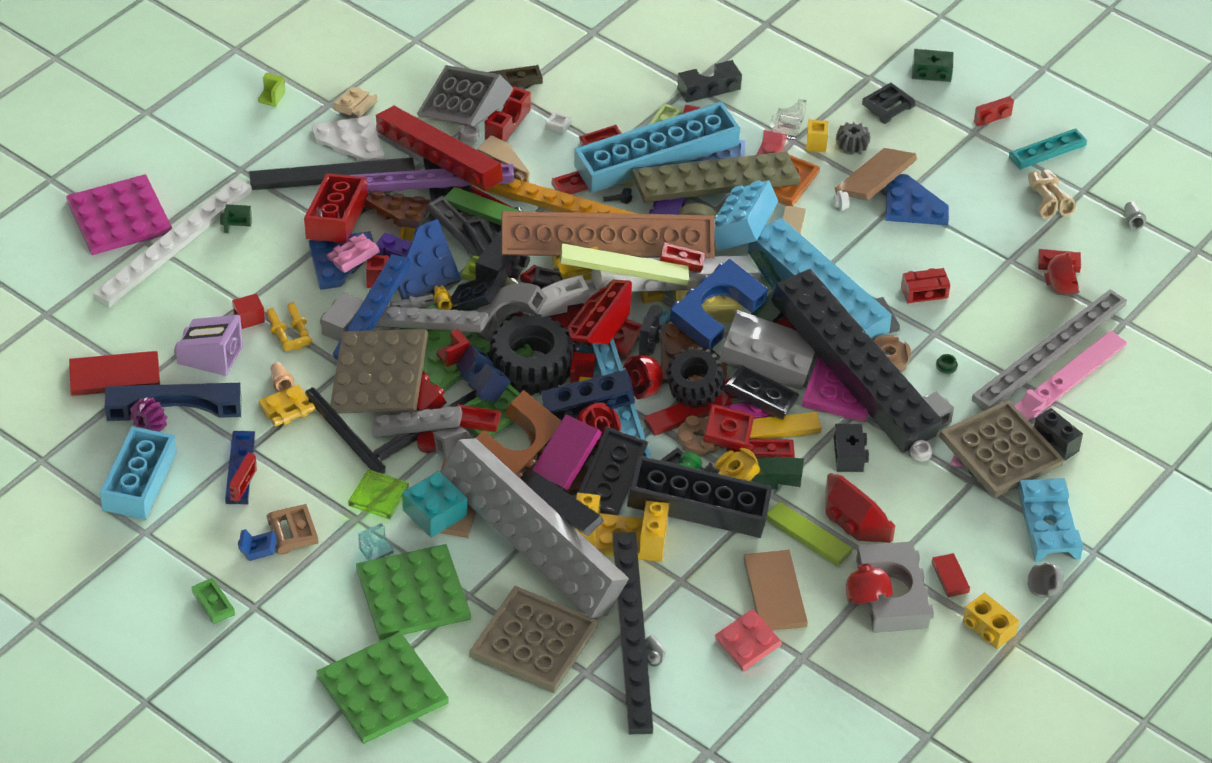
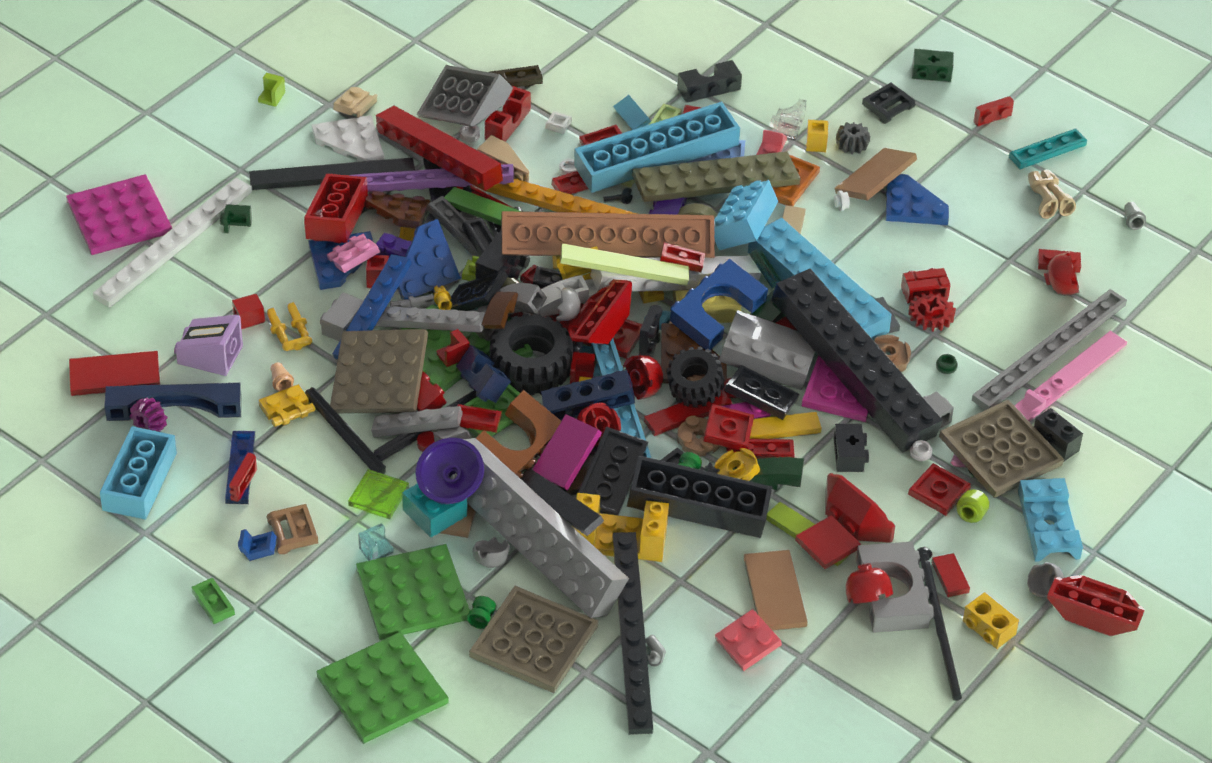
none -> dark purple dish [416,438,484,504]
none -> green wheel [467,596,496,629]
none -> light grey hair [472,537,510,568]
none -> reddish brown slope [481,292,518,329]
none -> light grey hair [556,288,581,322]
none -> white tile [559,159,577,176]
none -> medium azure tile [613,95,651,130]
none -> red tile [795,515,861,569]
none -> red gear [908,292,956,332]
none -> red tile [908,463,971,516]
none -> black bar [917,547,962,701]
none -> lime head [956,489,990,523]
none -> red wedge [1047,575,1145,636]

